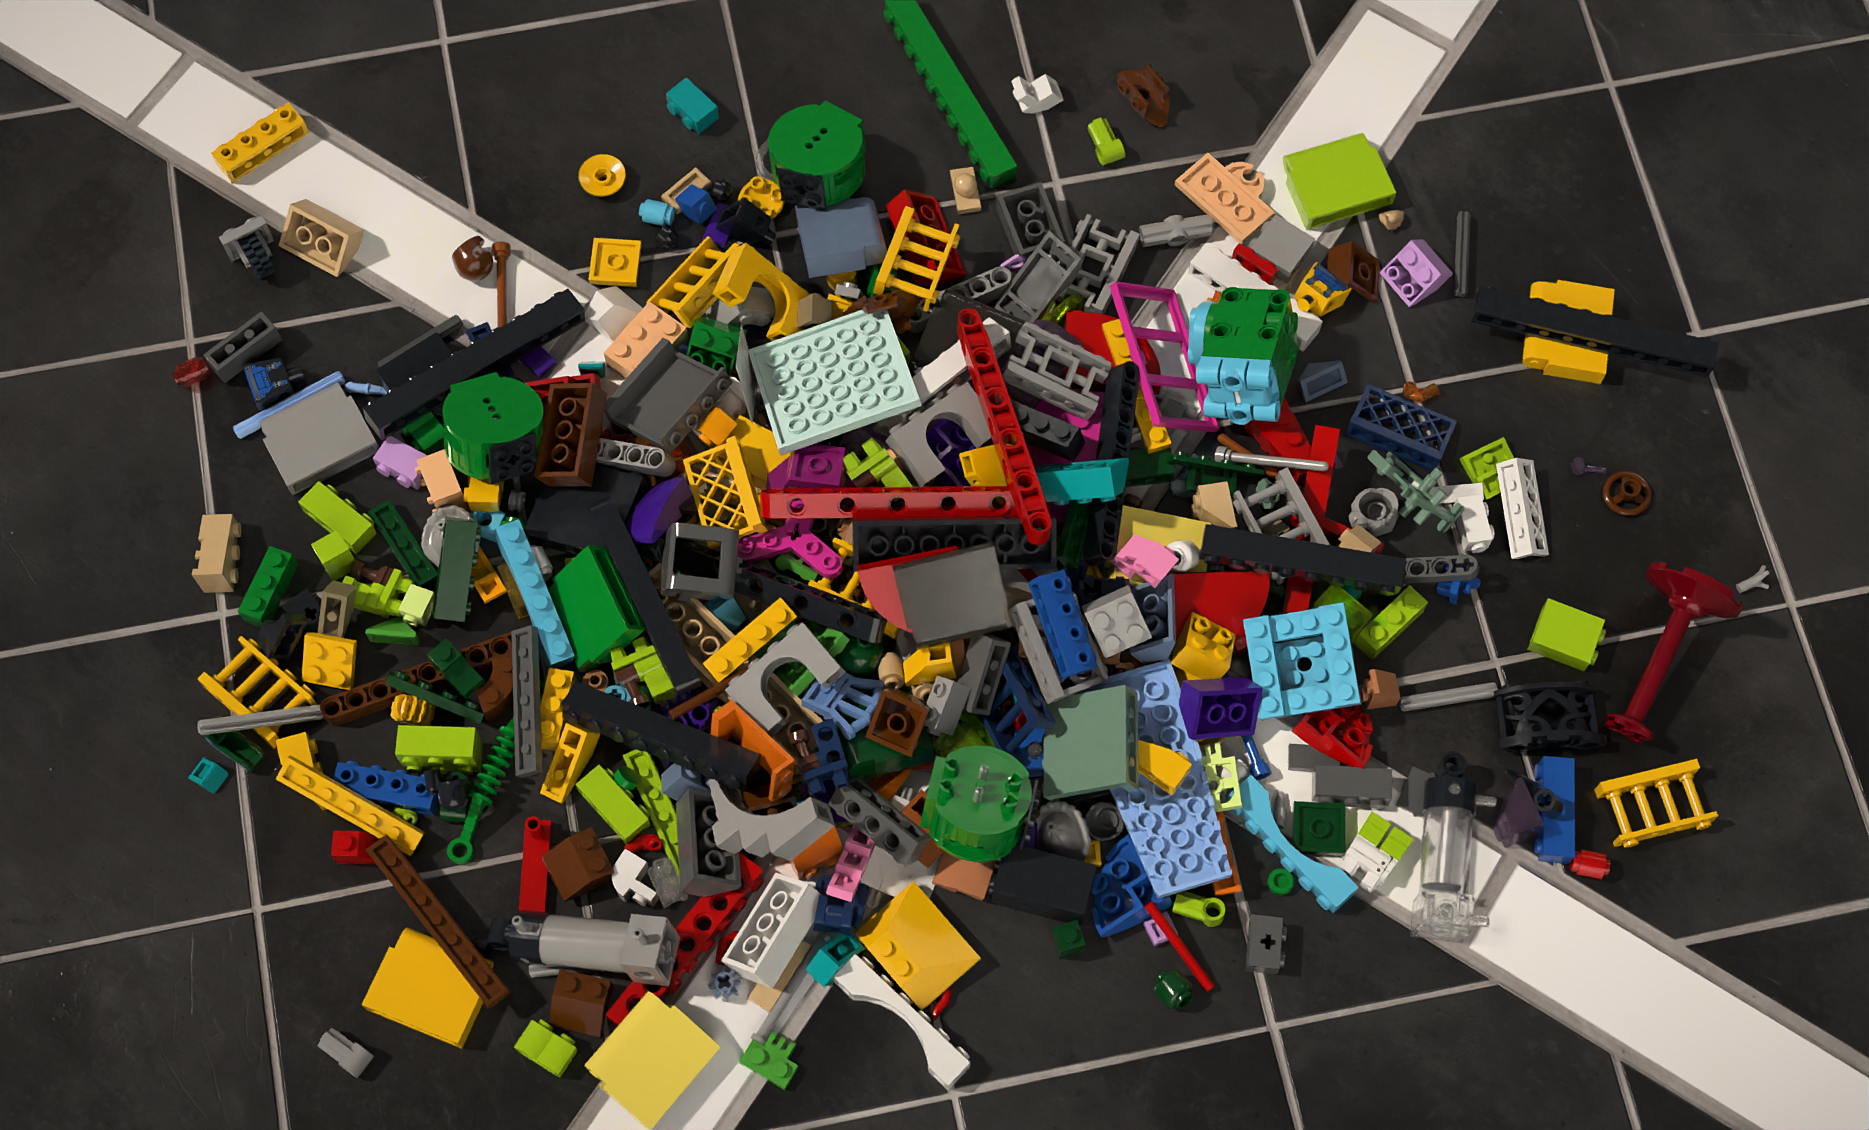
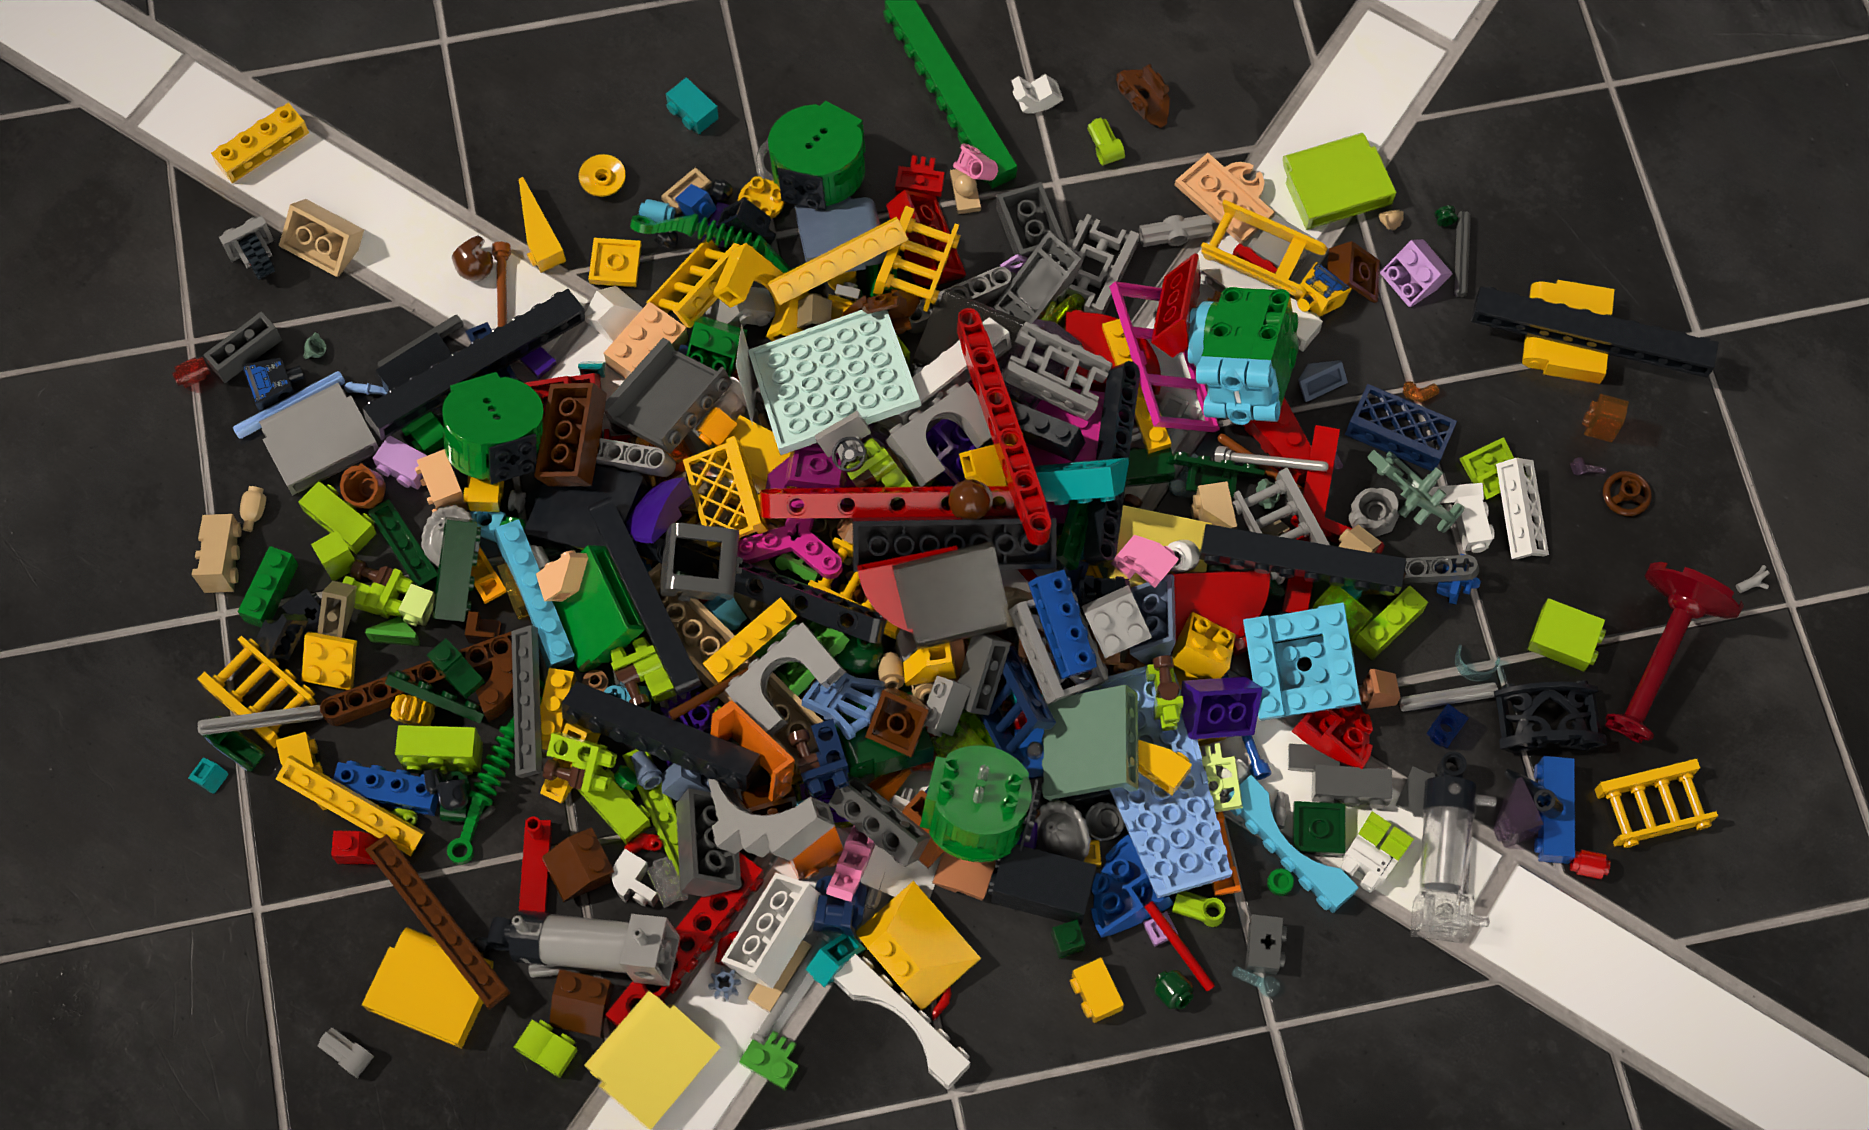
none -> tan plant [240,486,266,532]
none -> sand green piece [304,332,326,359]
none -> dark orange piece [340,463,386,509]
none -> reddish brown panel [465,611,502,644]
none -> yellow slope [519,177,566,273]
none -> light nougat slope [536,550,588,601]
none -> lime hips [543,732,617,792]
none -> green piece [630,213,794,274]
none -> sand blue cone [631,751,662,790]
none -> yellow plate [768,217,908,305]
none -> light grey piece [815,410,871,472]
none -> red hinge [895,155,945,197]
none -> reddish brown helmet [948,479,993,520]
none -> bright pink piece [953,144,998,181]
none -> yellow brick [1070,958,1124,1023]
none -> hips [1146,655,1184,731]
none -> red slope [1151,253,1201,358]
none -> yellow piece [1201,199,1327,298]
none -> clear light blue bar [1232,966,1280,997]
none -> clear blue brick [1426,704,1469,748]
none -> dark green bush [1434,206,1458,226]
none -> clear light blue helmet [1455,644,1500,681]
none -> clear orange brick [1582,394,1629,442]

